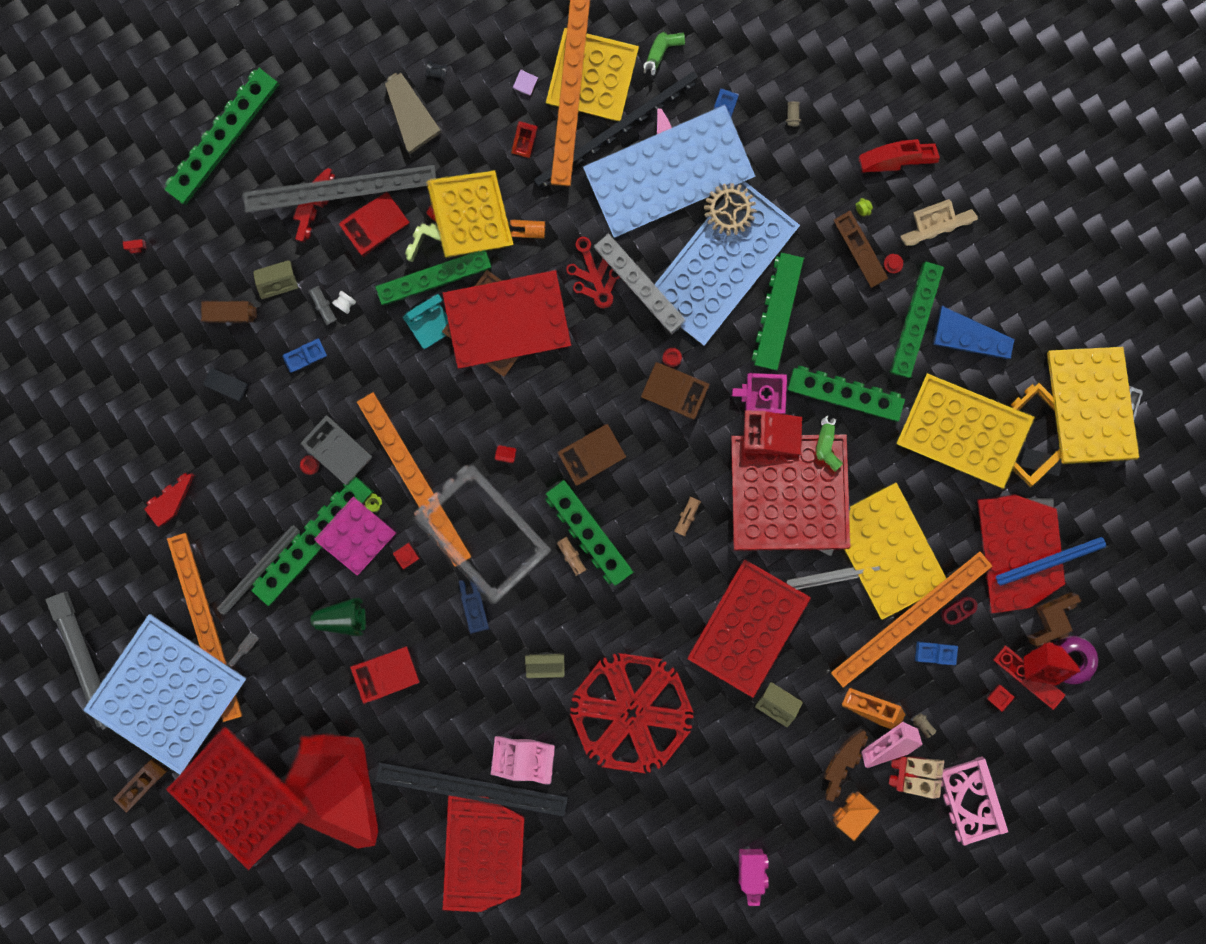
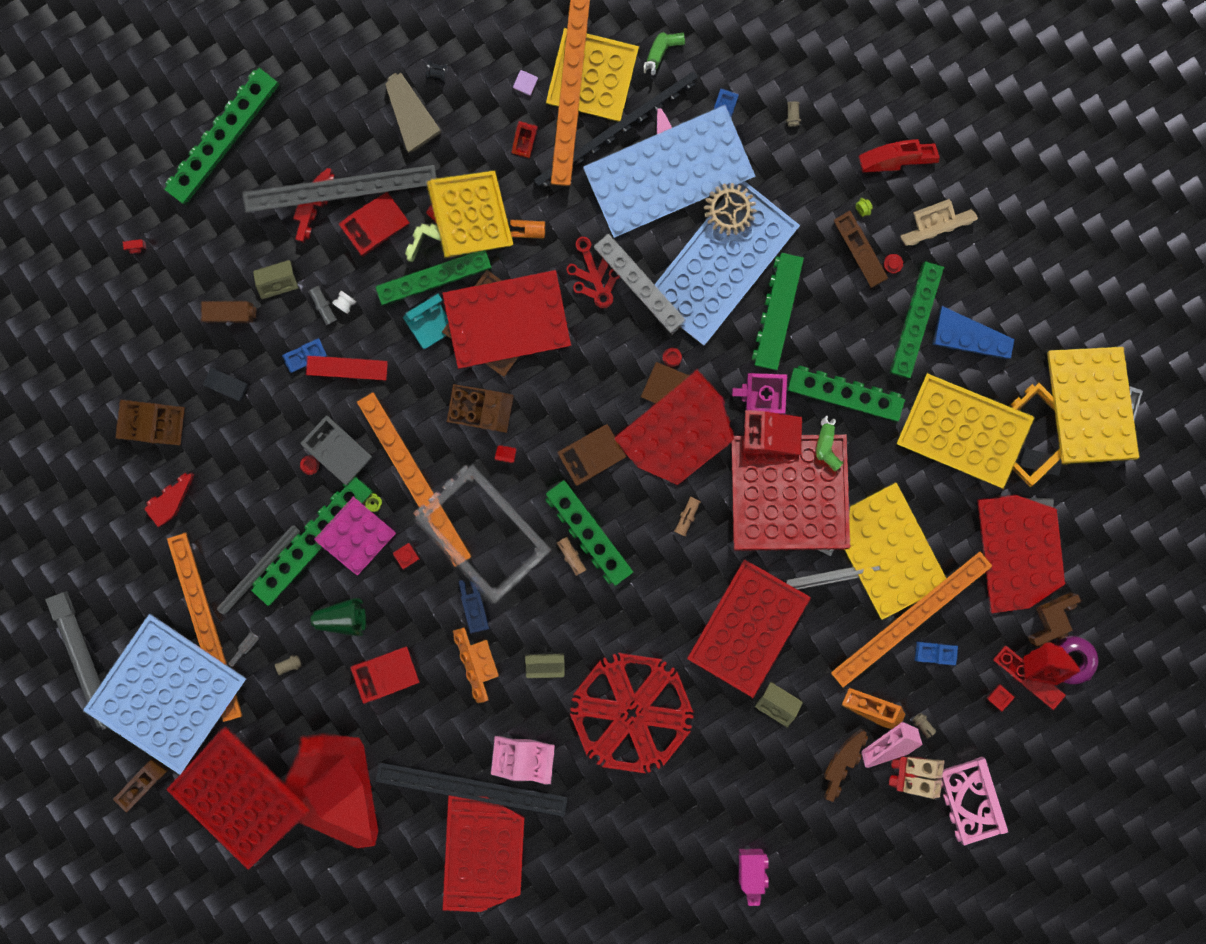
orange slope [833,791,879,840] -> none
dark red beam [941,596,977,625] -> none
blue axle [996,537,1106,586] -> none
none -> reddish brown bracket [116,400,185,445]
none -> dark tan pin [275,655,301,675]
none -> red slope [306,356,387,380]
none -> reddish brown slope [447,384,514,433]
none -> orange bracket [453,628,499,703]
none -> red plate [614,370,734,485]

